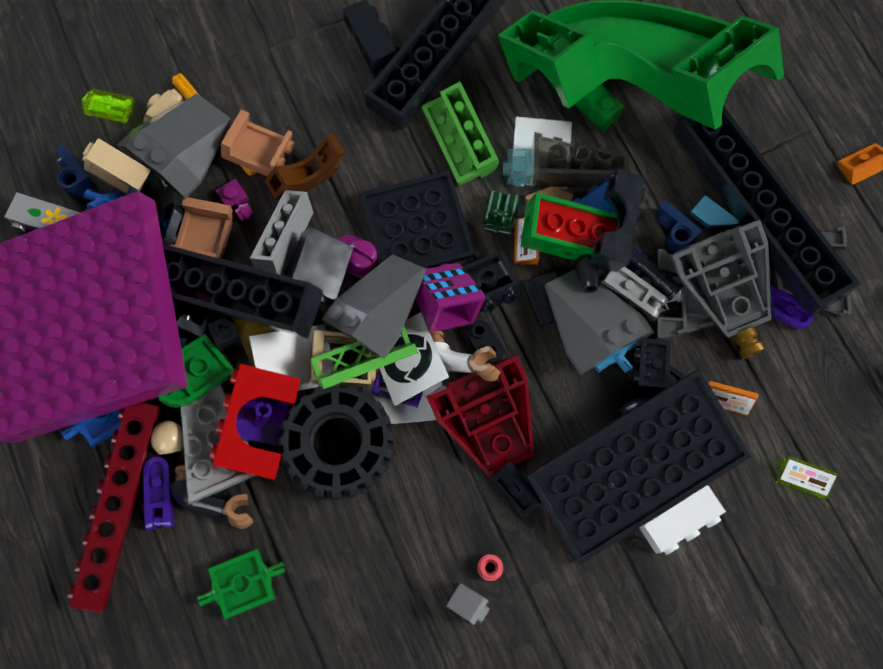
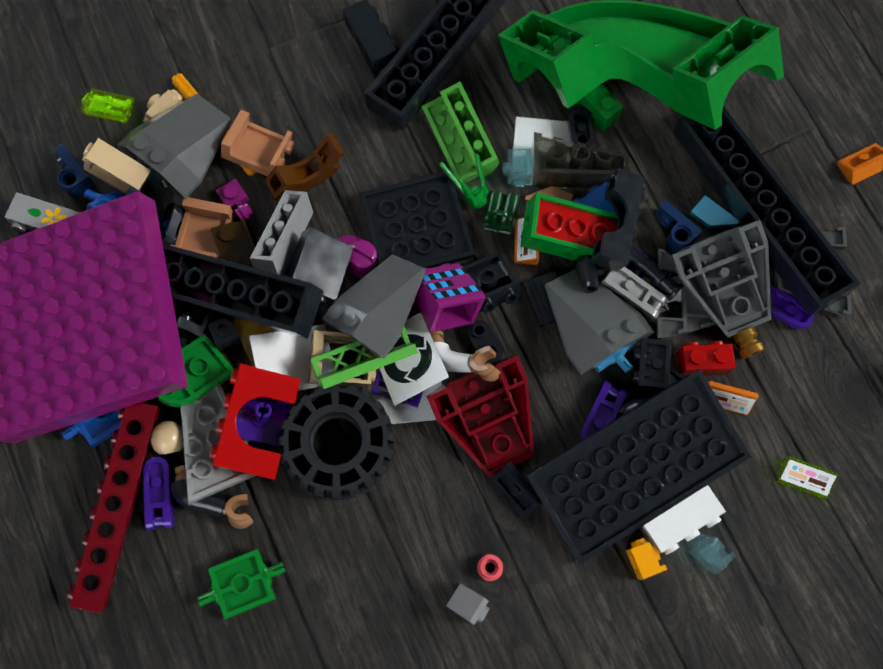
none -> dark brown plate [211,219,255,266]
none -> green plant [439,154,489,209]
none -> black plate [568,106,595,152]
none -> dark purple plate [580,380,628,440]
none -> light orange brick [626,537,667,580]
none -> red brick [676,341,736,376]
none -> clear light blue brick [689,533,736,574]

